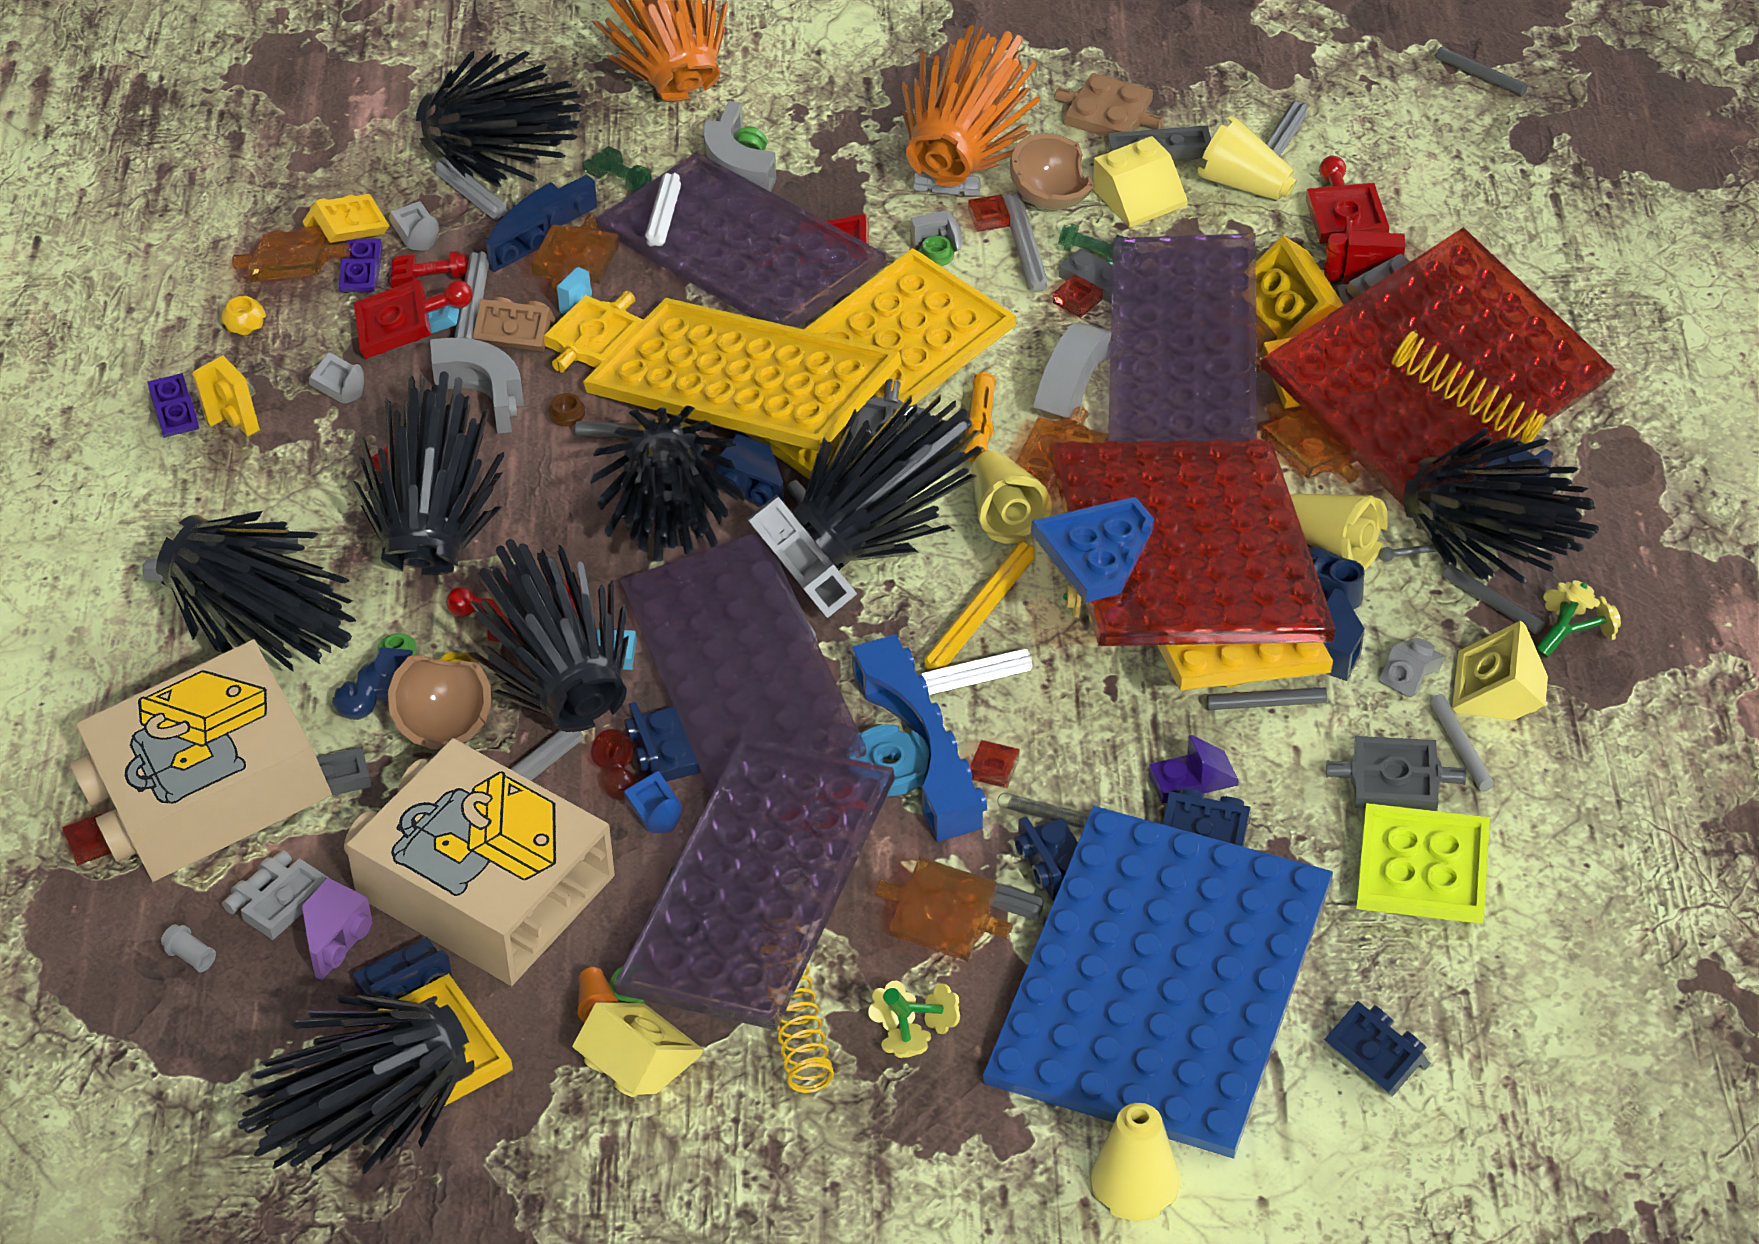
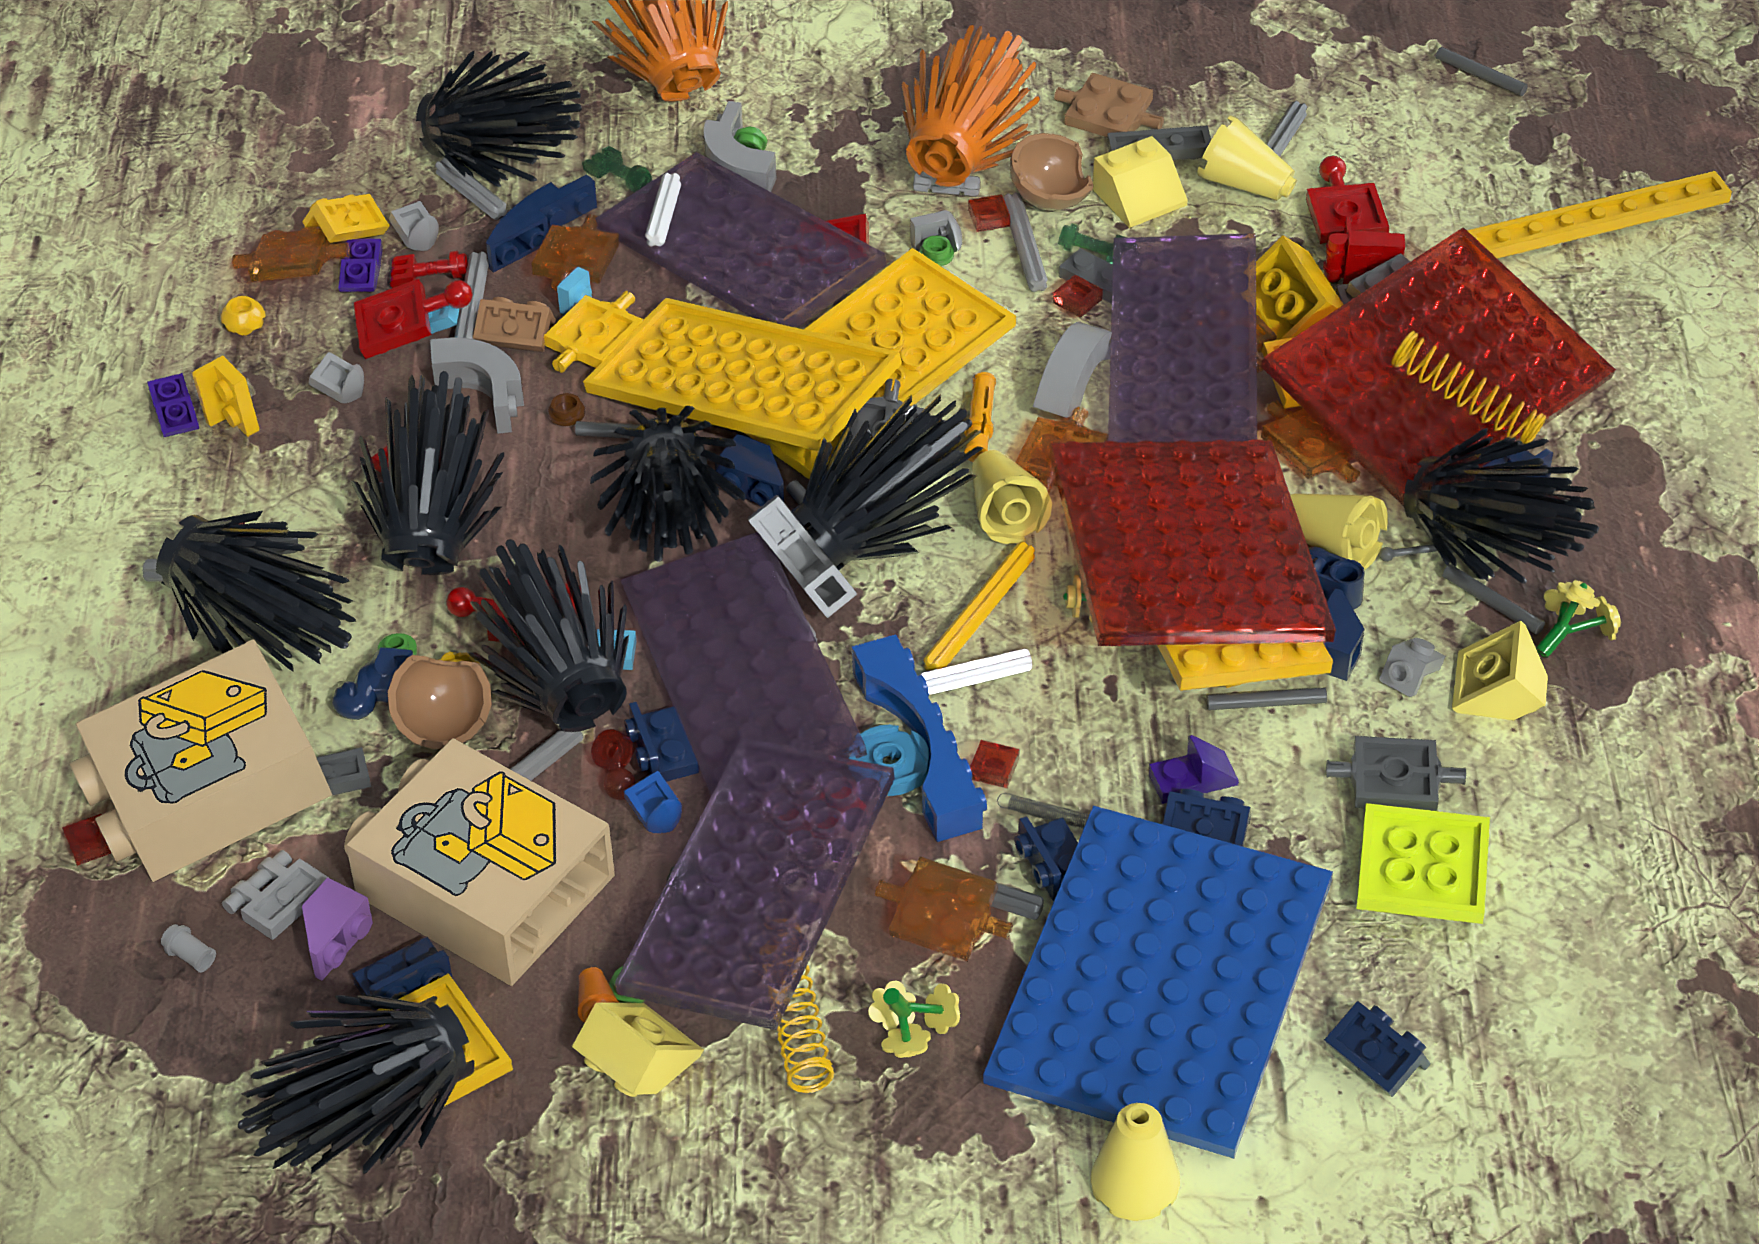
blue plate [1031,497,1154,603] -> none
light grey bar [1430,694,1494,791] -> none
none -> yellow plate [1463,171,1732,263]

